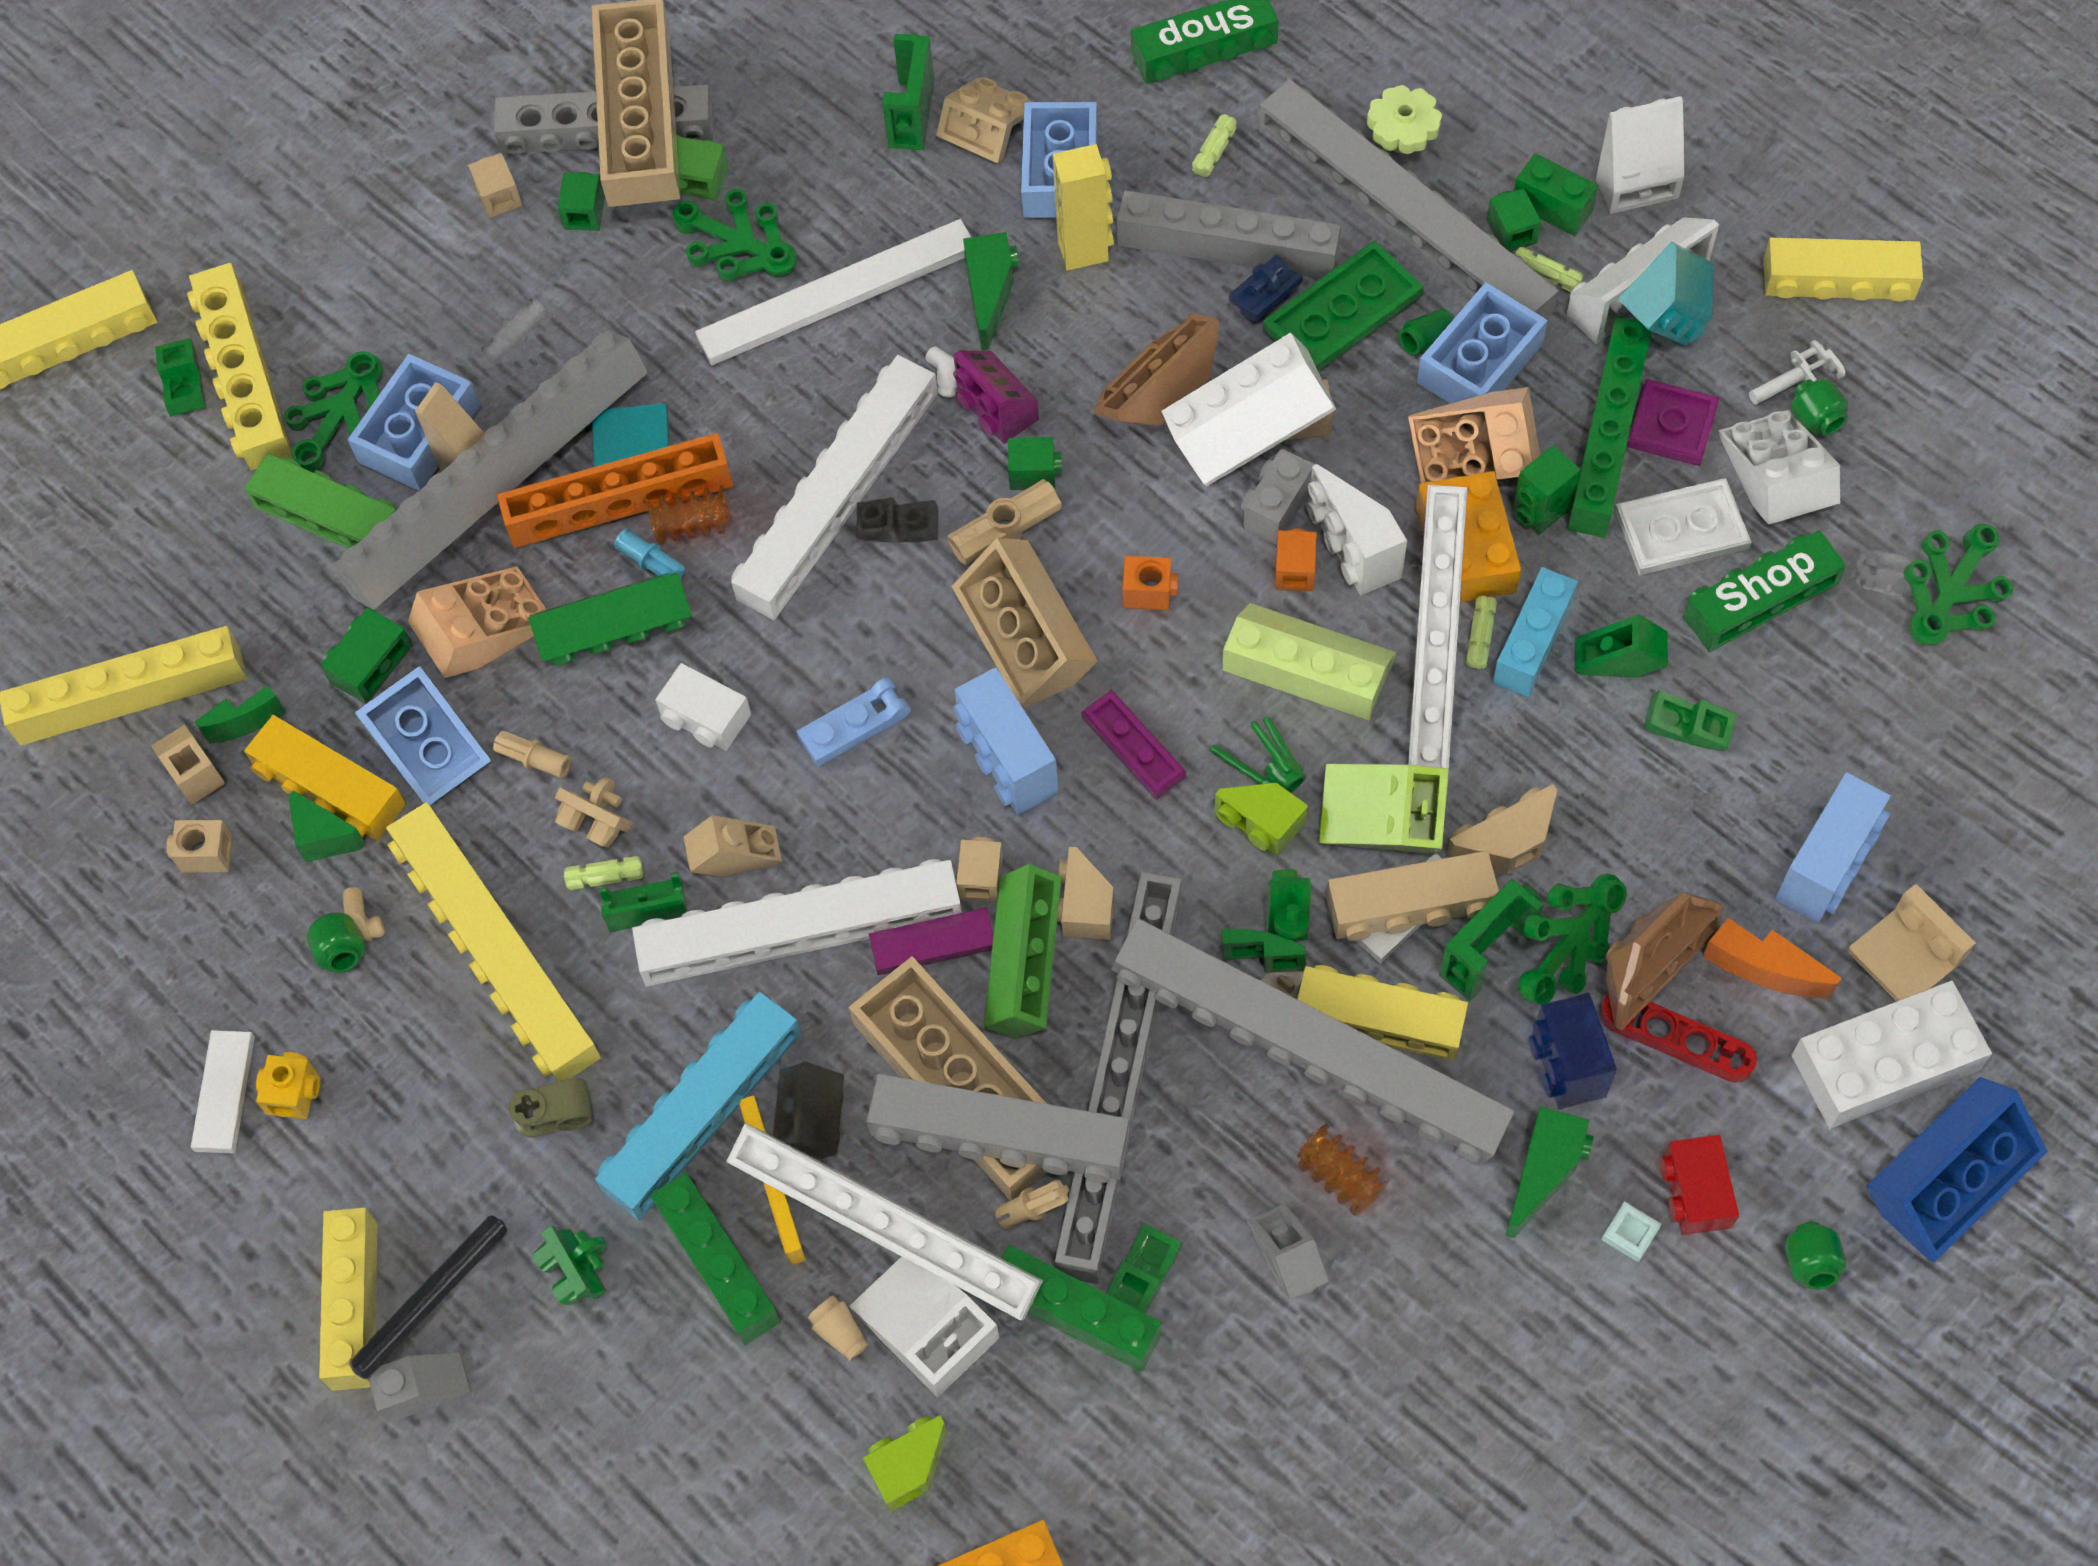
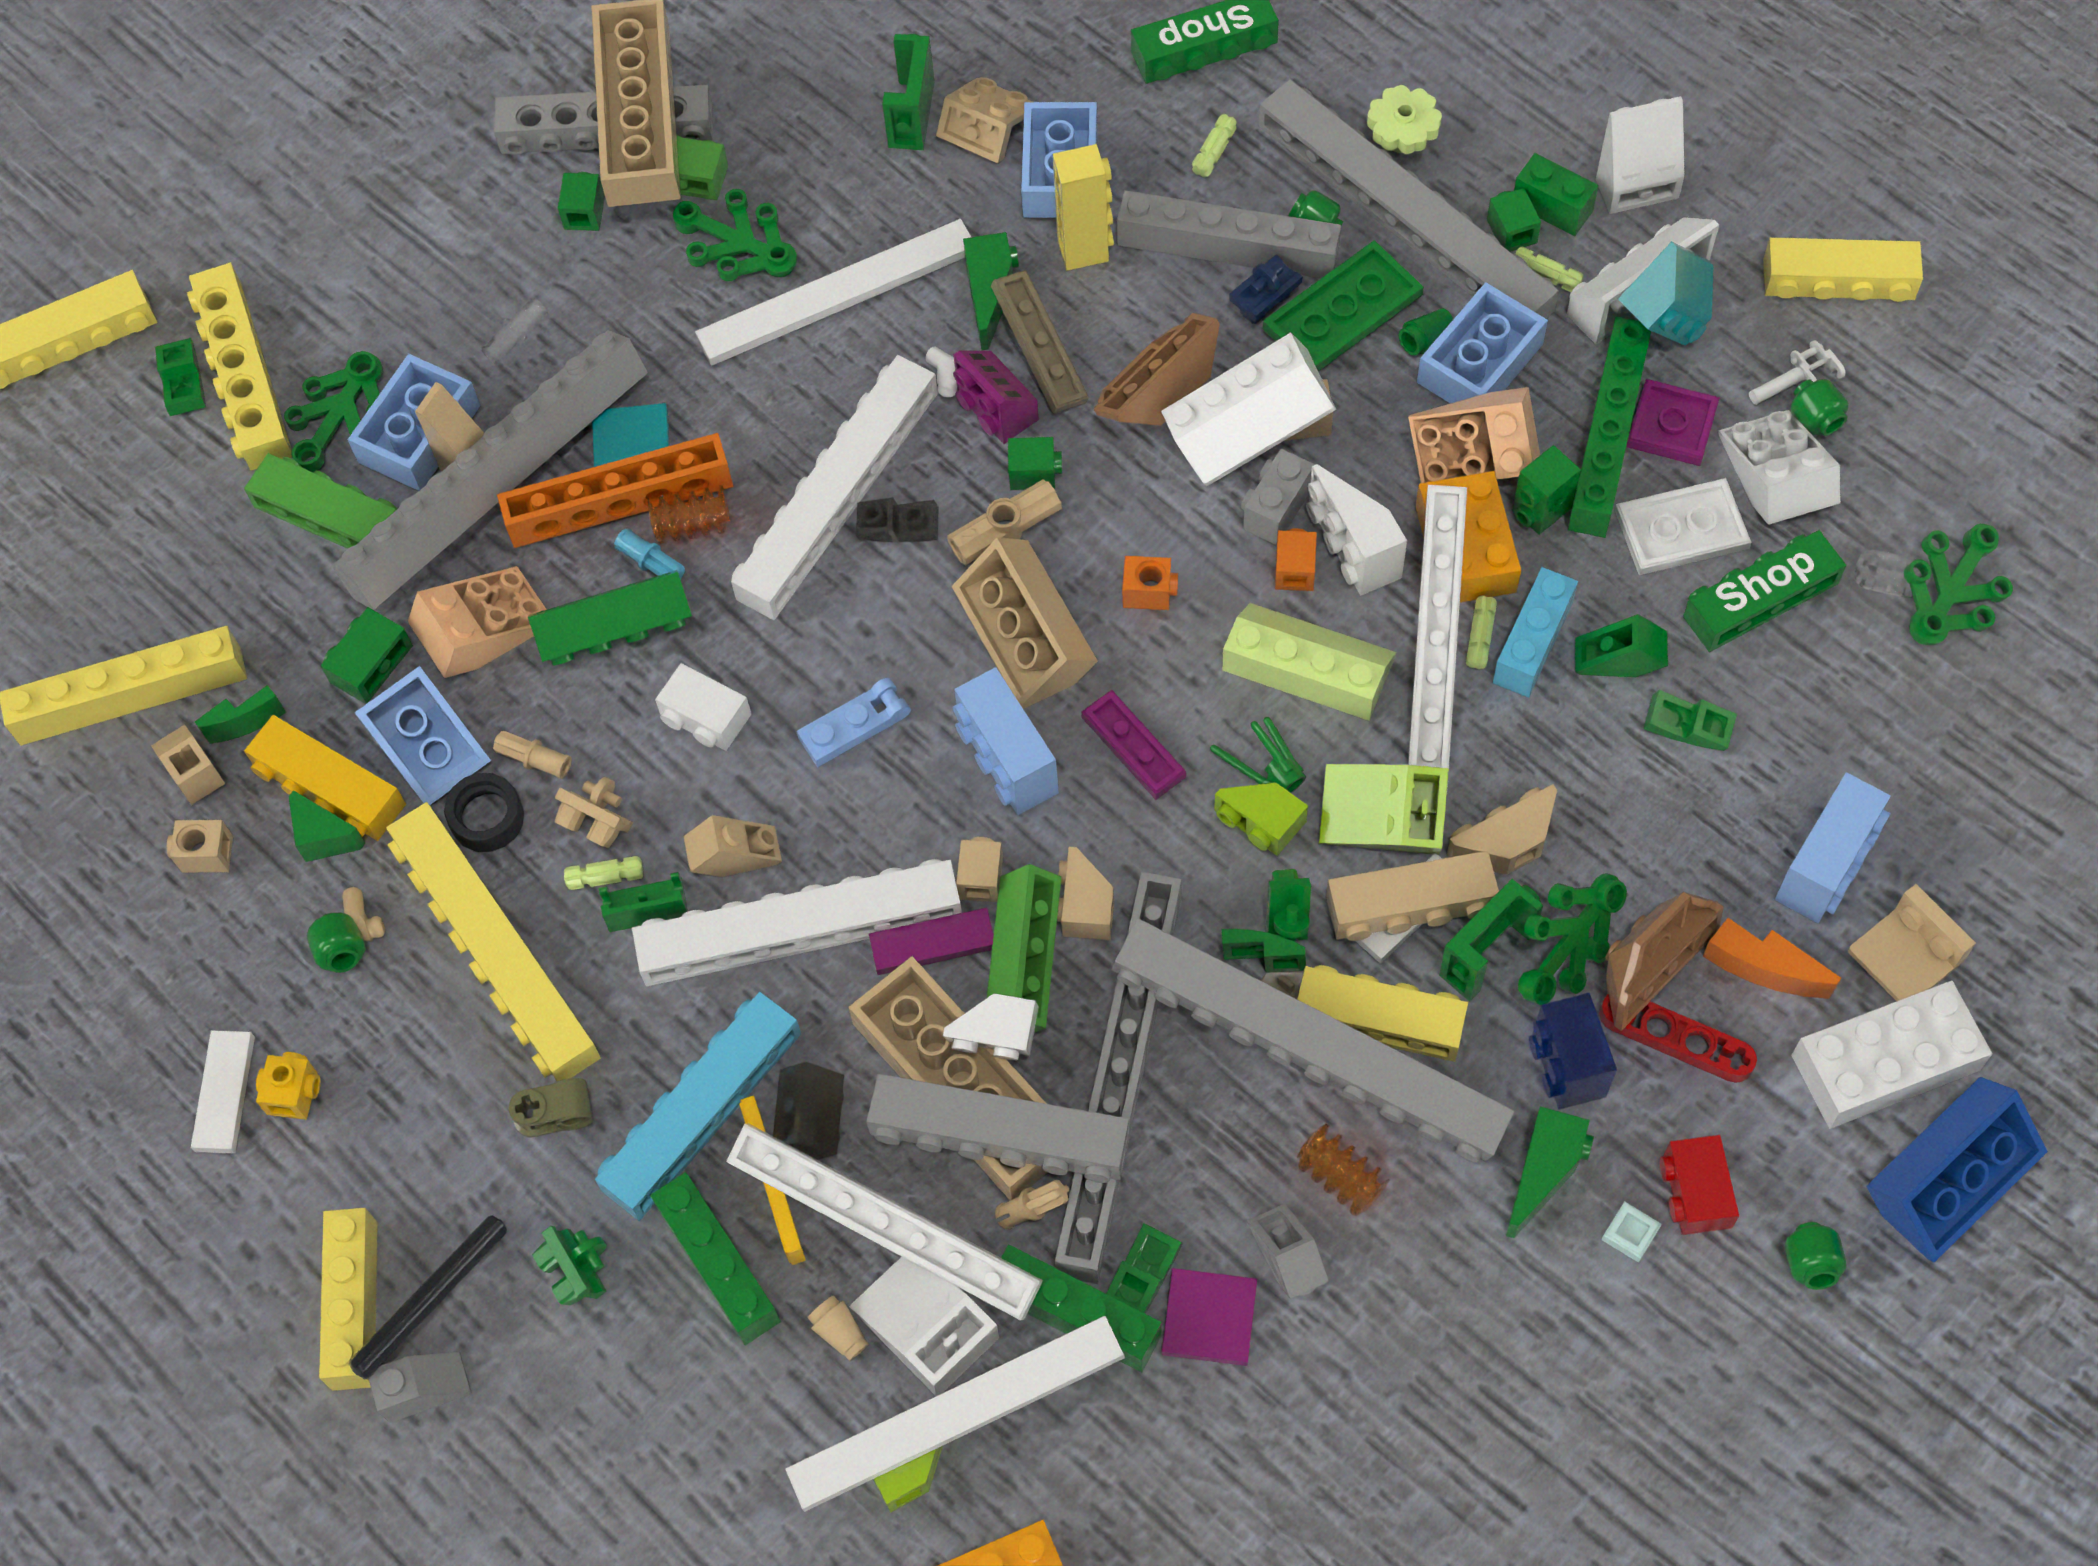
tan brick [468,153,523,218] -> none
none -> black tyre [444,773,524,852]
none -> white tile [785,1316,1125,1512]
none -> white slope [943,994,1039,1061]
none -> dark tan tile [991,270,1089,414]
none -> magenta tile [1162,1268,1257,1366]
none -> green head [1288,190,1344,226]

